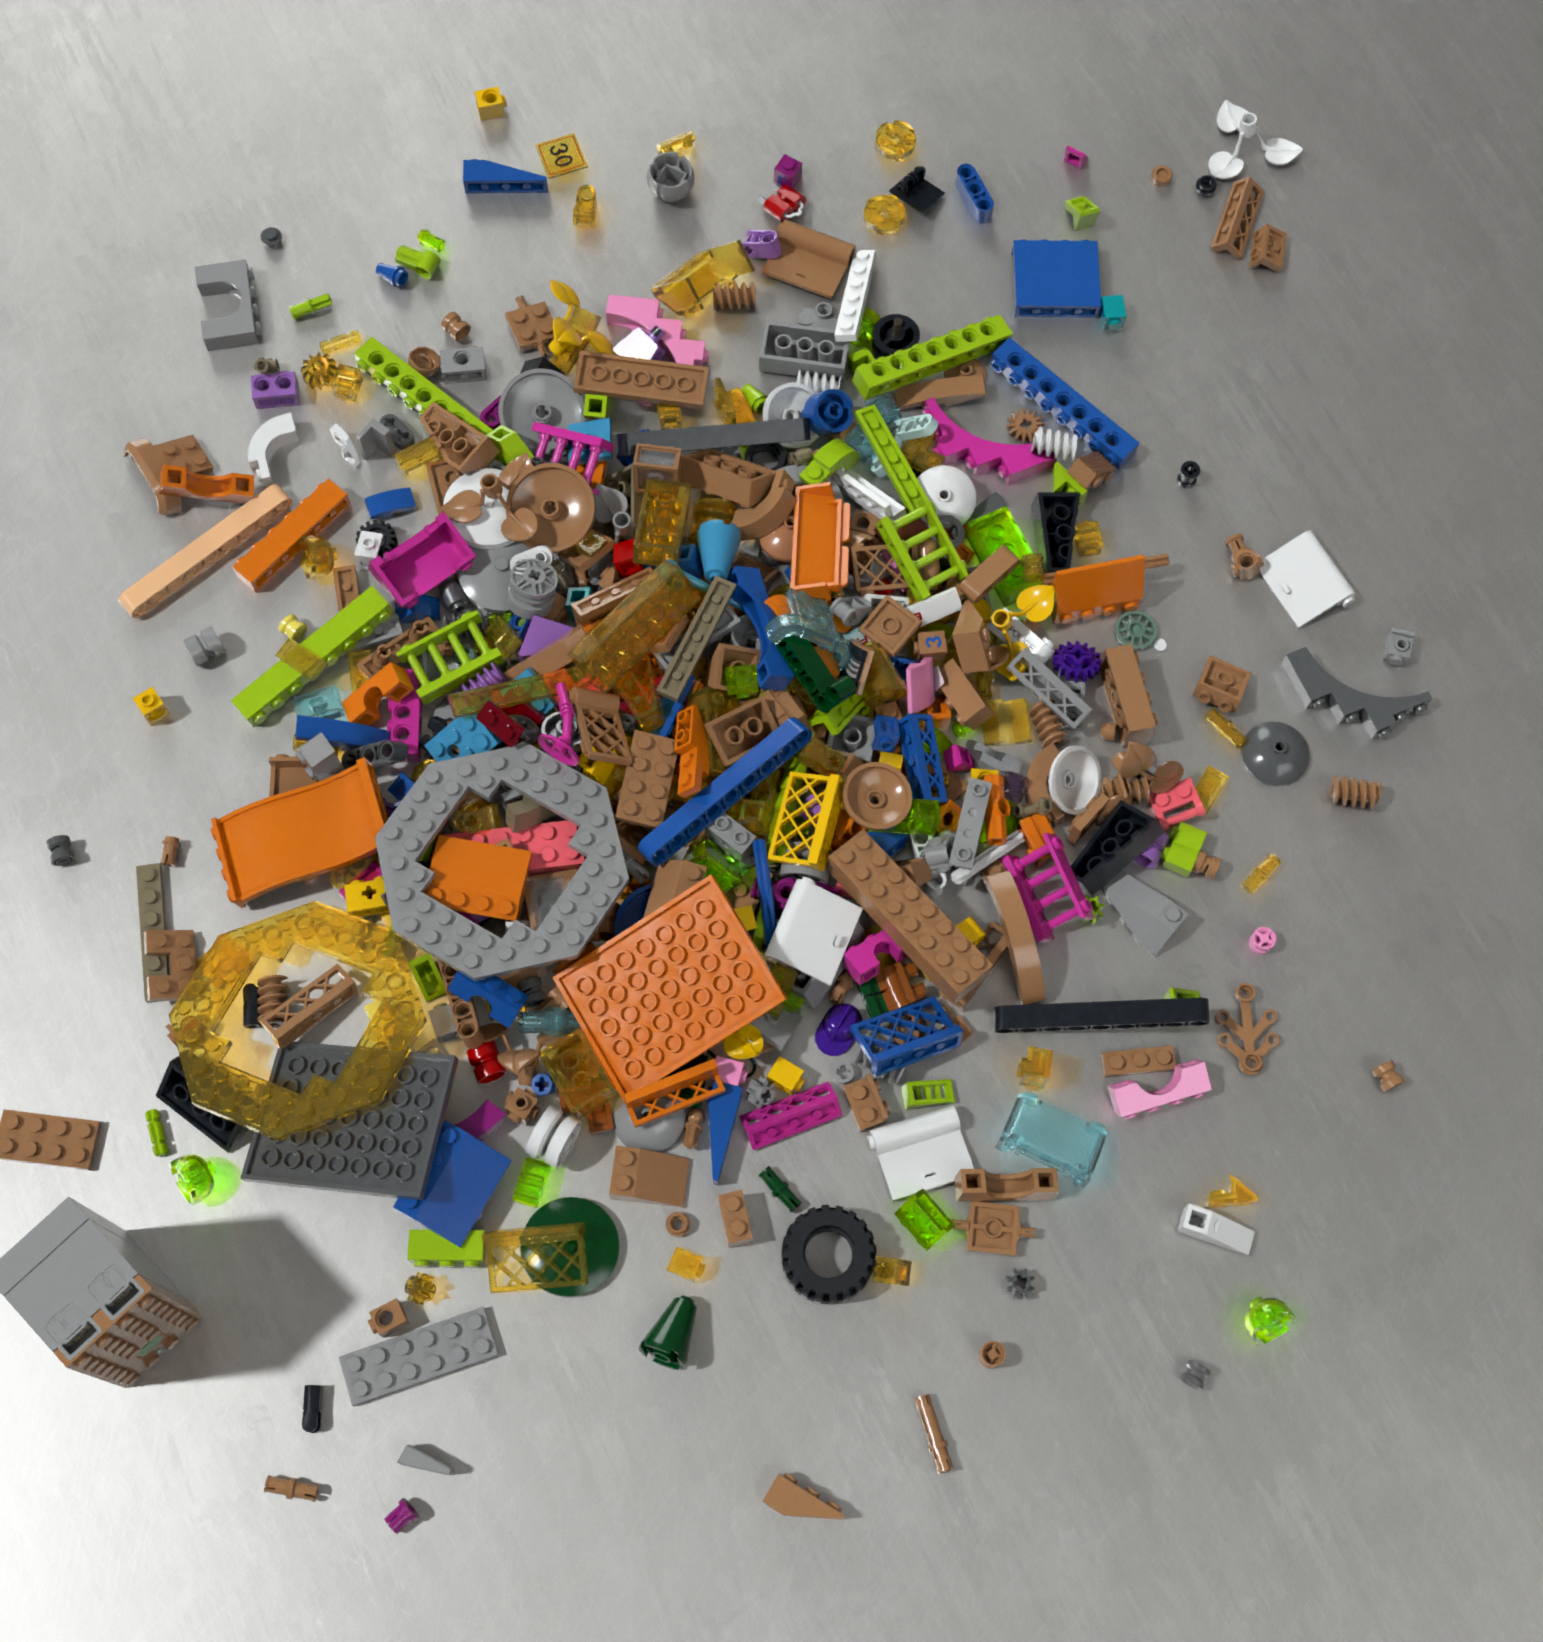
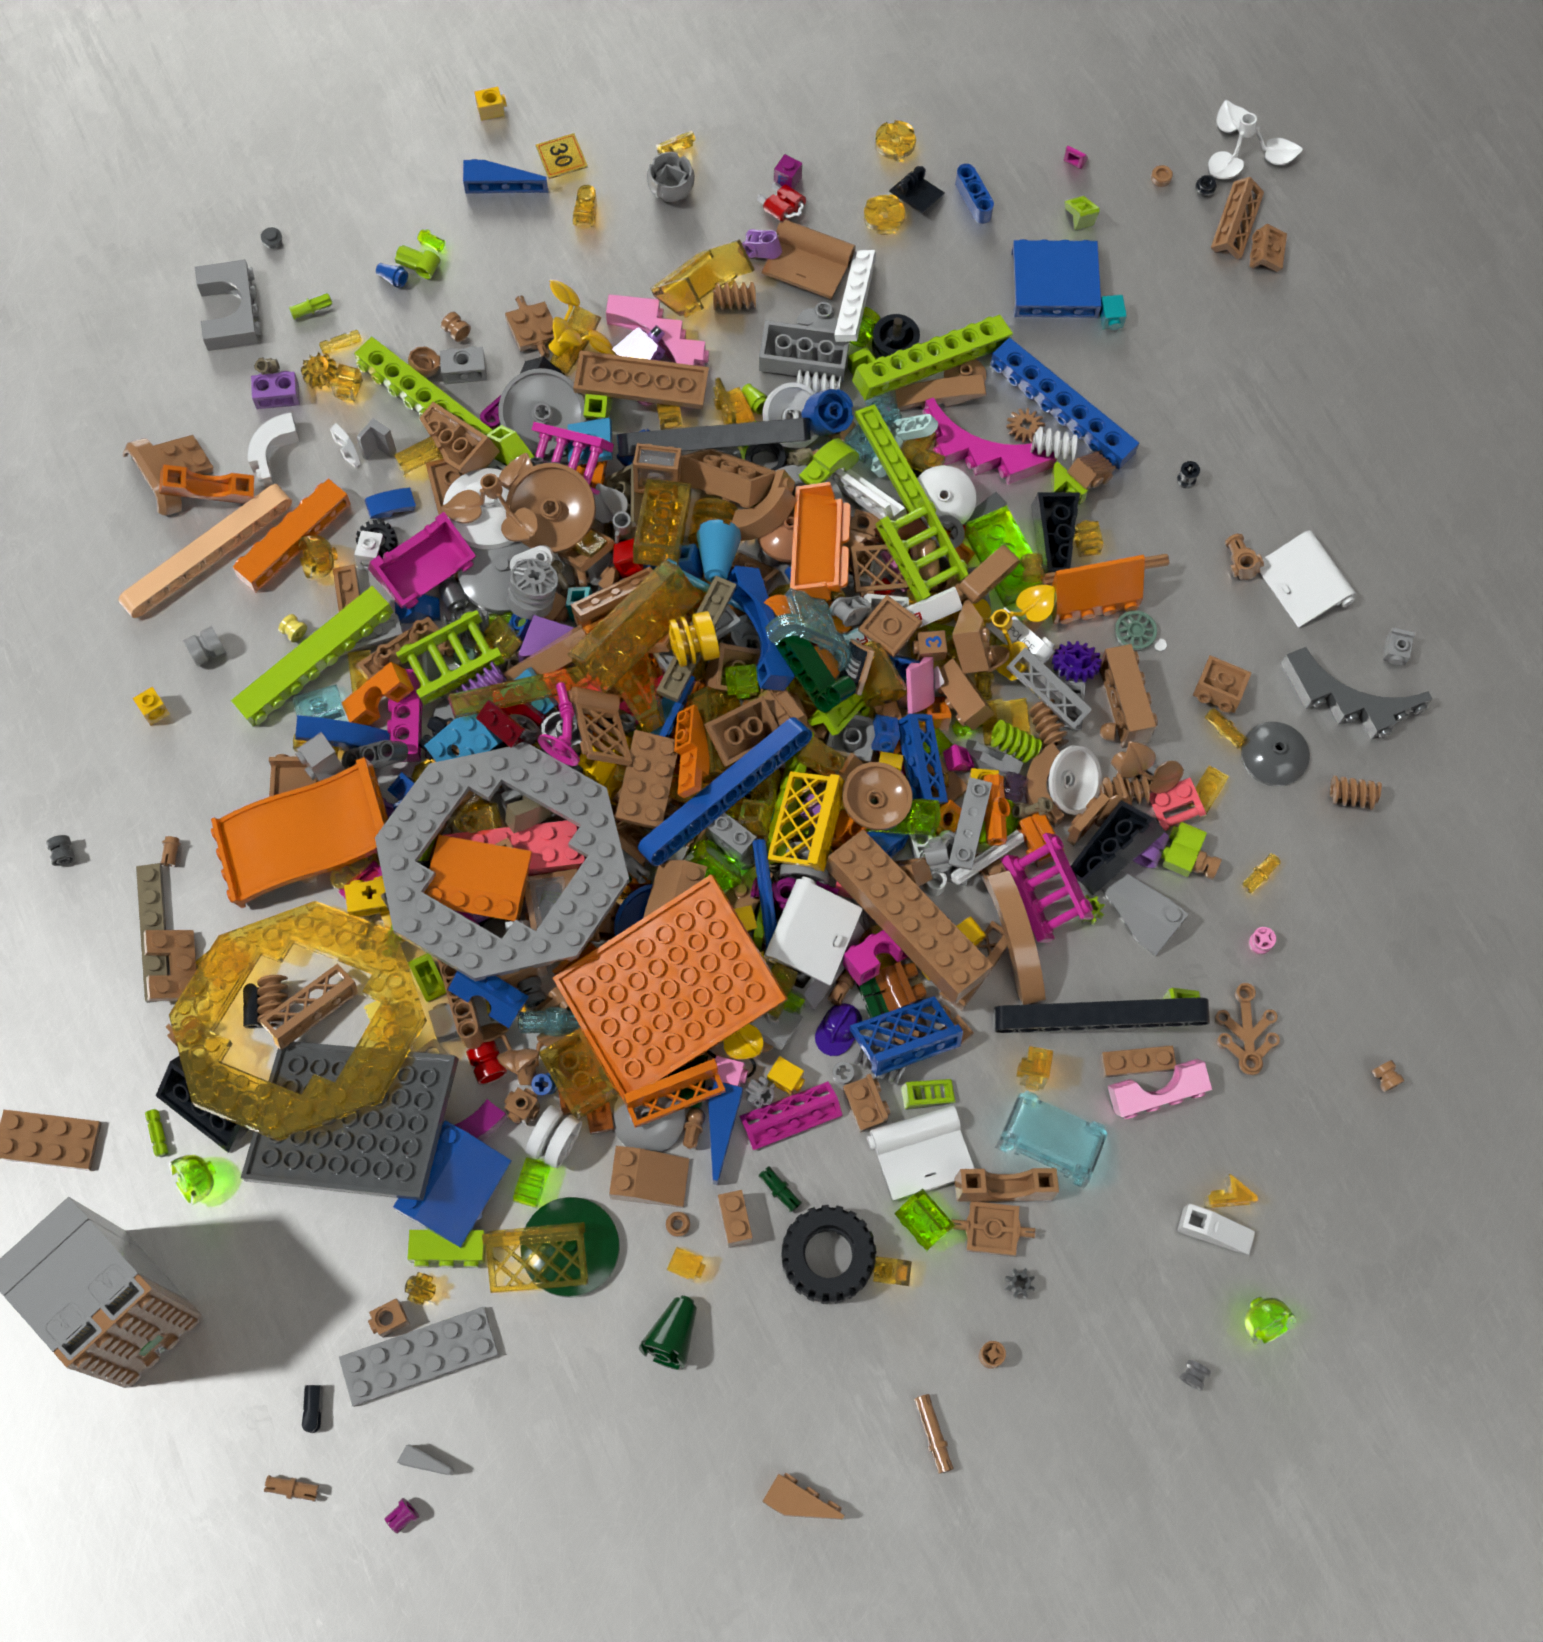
clear yellow plate [275,638,326,682] -> none
dark grey beam [380,414,415,451] -> none
none -> yellow wheel [669,611,720,667]
none -> lime piece [991,719,1042,763]

